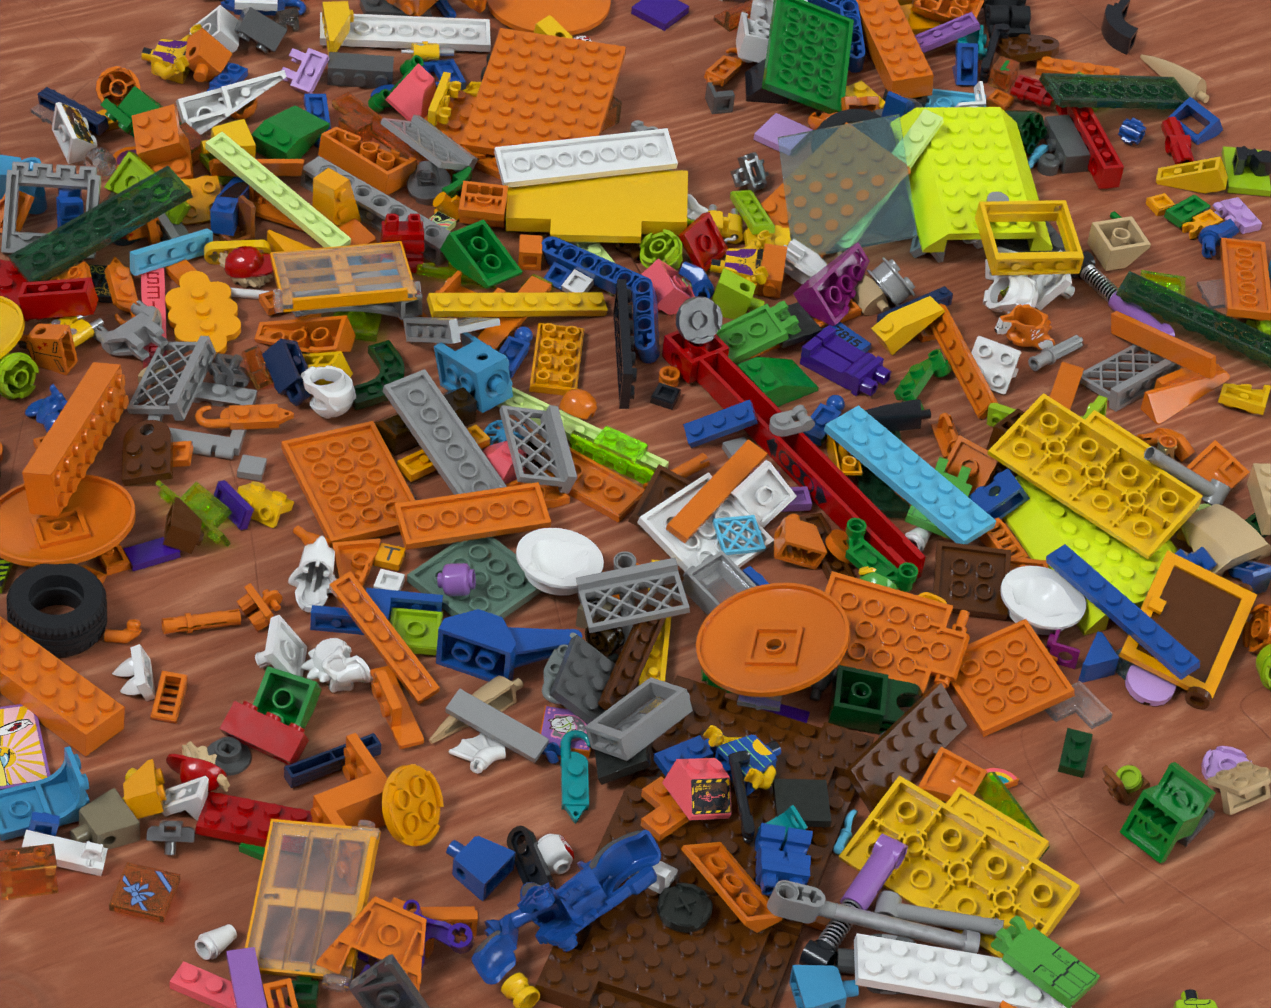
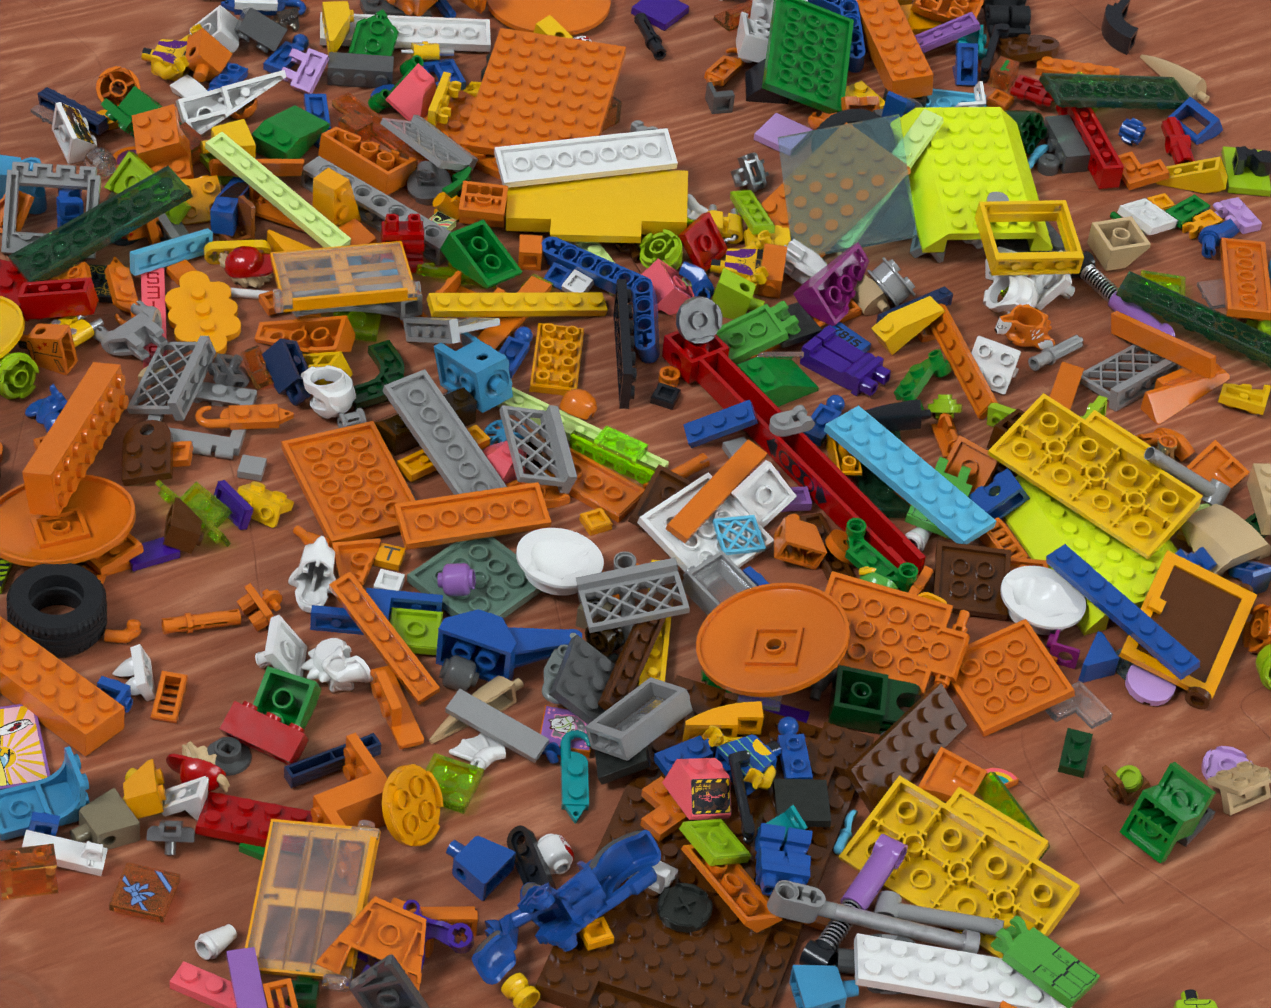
none -> orange plate [84,533,144,576]
none -> blue bracket [97,676,133,713]
none -> white slope [169,74,207,98]
none -> blue plate [263,34,309,73]
none -> light grey bush [337,408,367,428]
none -> green tile [348,9,399,56]
none -> clear neon green plate [426,753,484,814]
none -> dark grey head [439,655,479,692]
none -> light orange tile [579,507,613,536]
none -> light orange tile [579,916,614,951]
none -> black pin [634,13,666,60]
none -> lime tile [679,819,751,866]
none -> light orange slope [683,701,764,742]
none -> clear piece [757,352,804,360]
none -> blue plate [777,717,813,779]
none -> orange tile [908,565,934,595]
none -> lime plate [927,394,962,418]
none -> white plate [1117,198,1178,235]
none -> orange plate [1118,151,1169,190]

